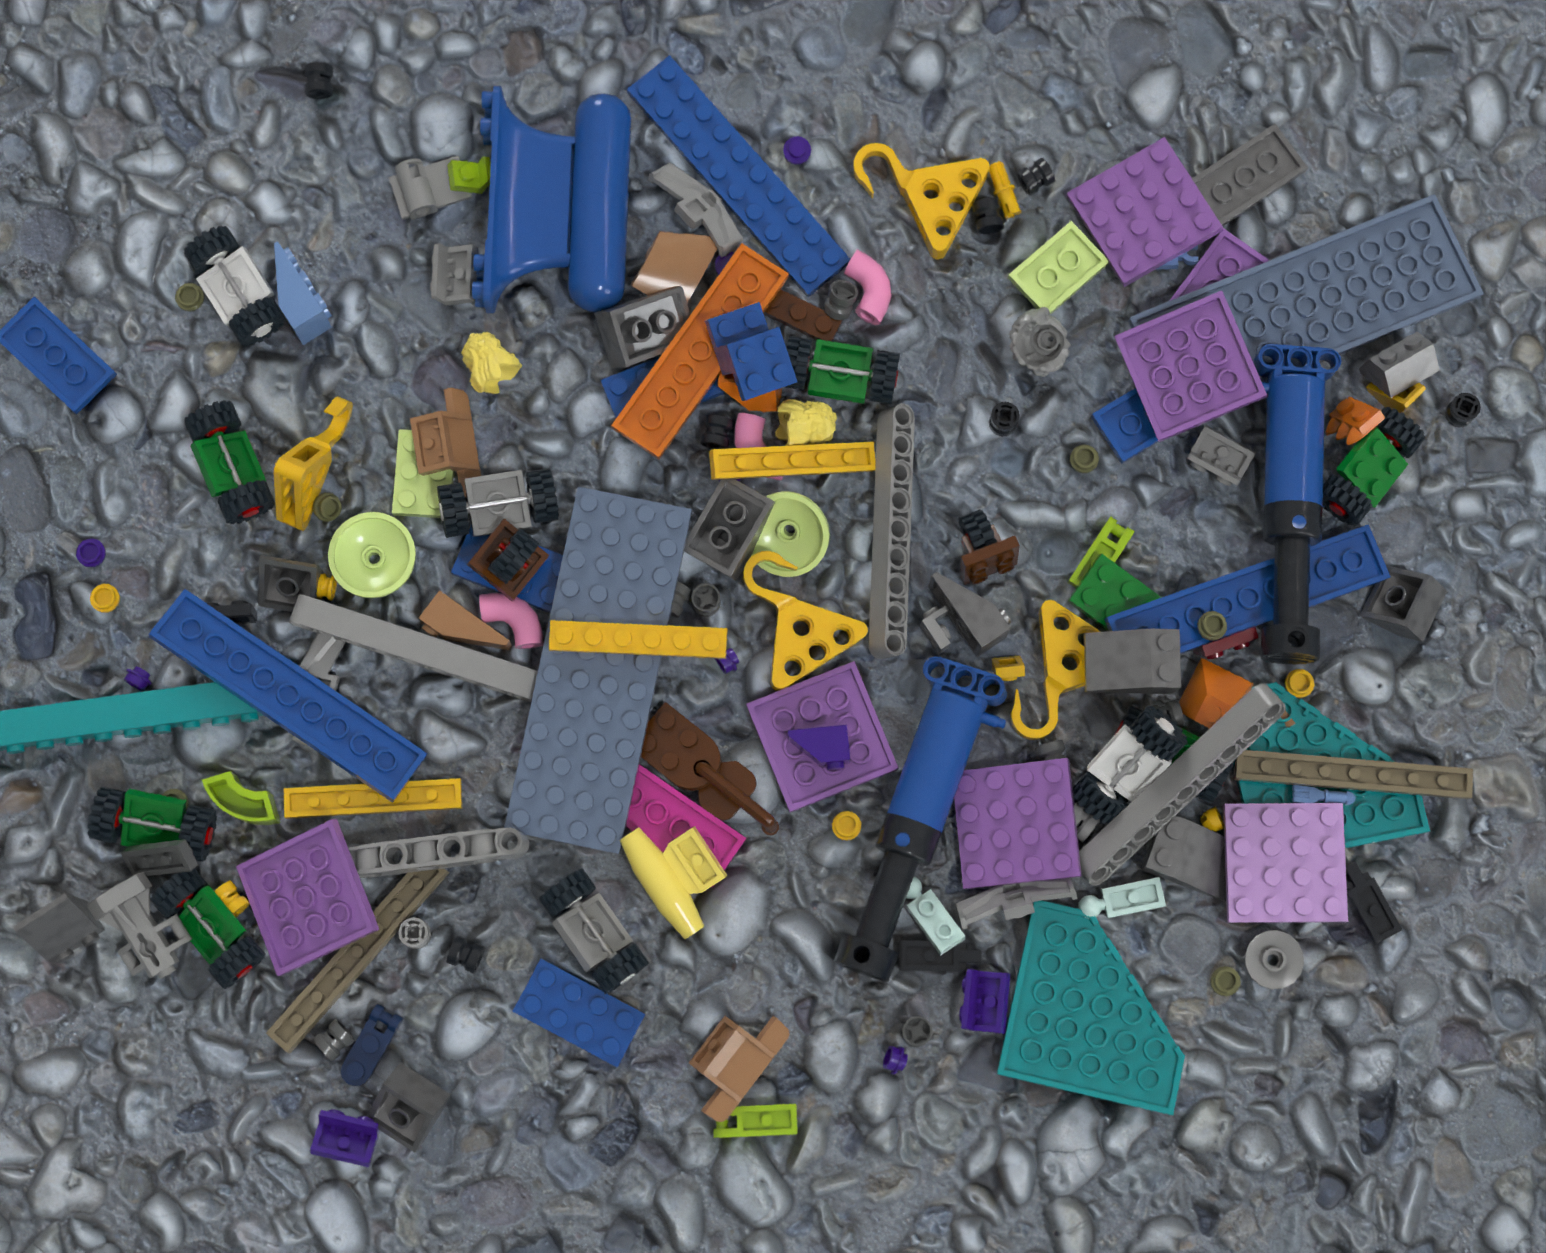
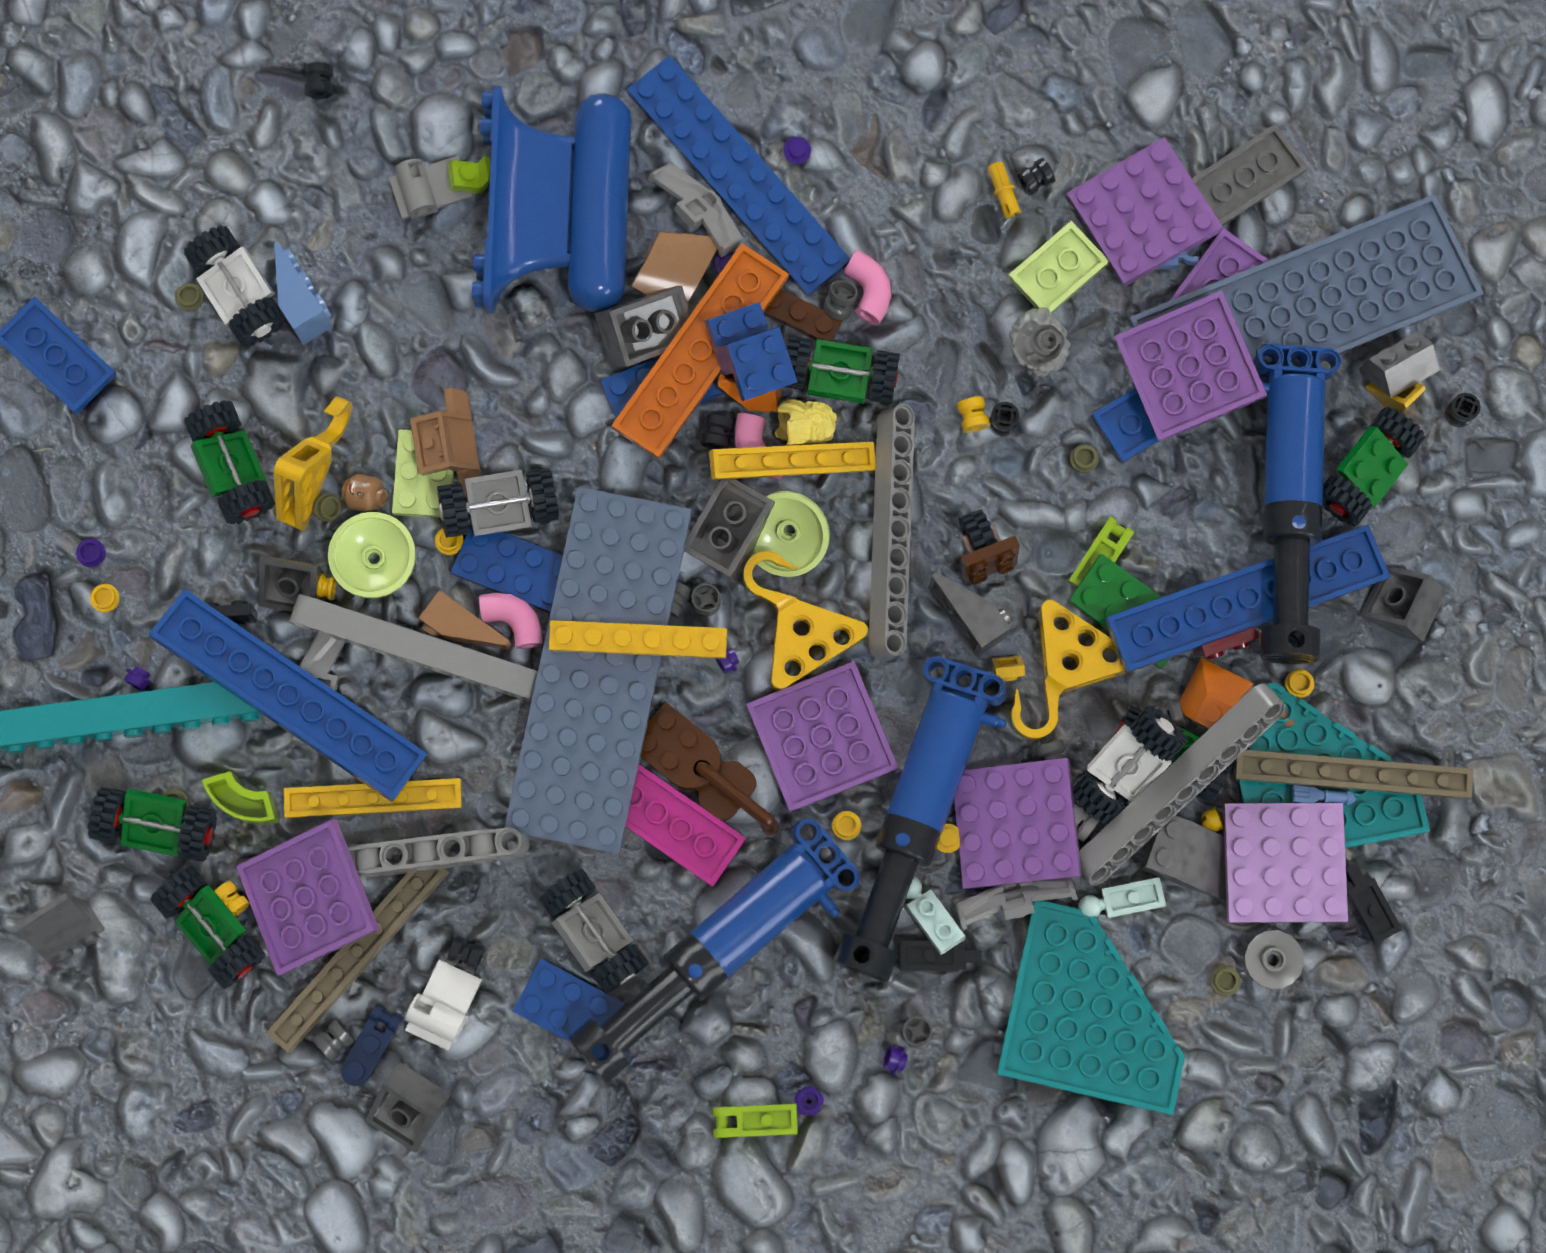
light grey piece [86,872,192,980] -> none
dark grey plate [120,839,198,876] -> none
dark purple bracket [310,1109,379,1168] -> none
light grey wheel [398,917,432,949] -> none
light grey bracket [430,243,478,306] -> none
light yellow hair [461,332,522,395] -> none
reddish brown plate [466,519,549,601] -> none
light yellow plate [619,826,728,939] -> none
medium nougat plate [689,1016,789,1122] -> none
dark purple slope [788,725,850,770] -> none
yellow piece [853,143,990,260] -> none
light grey bracket [920,606,951,655] -> none
dark purple bracket [959,969,1011,1034] -> none
black wheel [972,198,1004,234] -> none
flat silver slope [1084,629,1181,694] -> none
light grey bracket [1187,424,1256,486] -> none
olive plate [1197,611,1227,641] -> none
orange plate [1326,397,1385,445] -> none
none -> medium nougat head [342,474,387,513]
none -> white piece [405,960,482,1051]
none -> yellow plate [435,528,464,556]
none -> piece [568,819,860,1084]
none -> dark purple plate [794,1086,824,1116]
none -> yellow plate [937,824,960,853]
none -> yellow wheel [956,396,991,433]

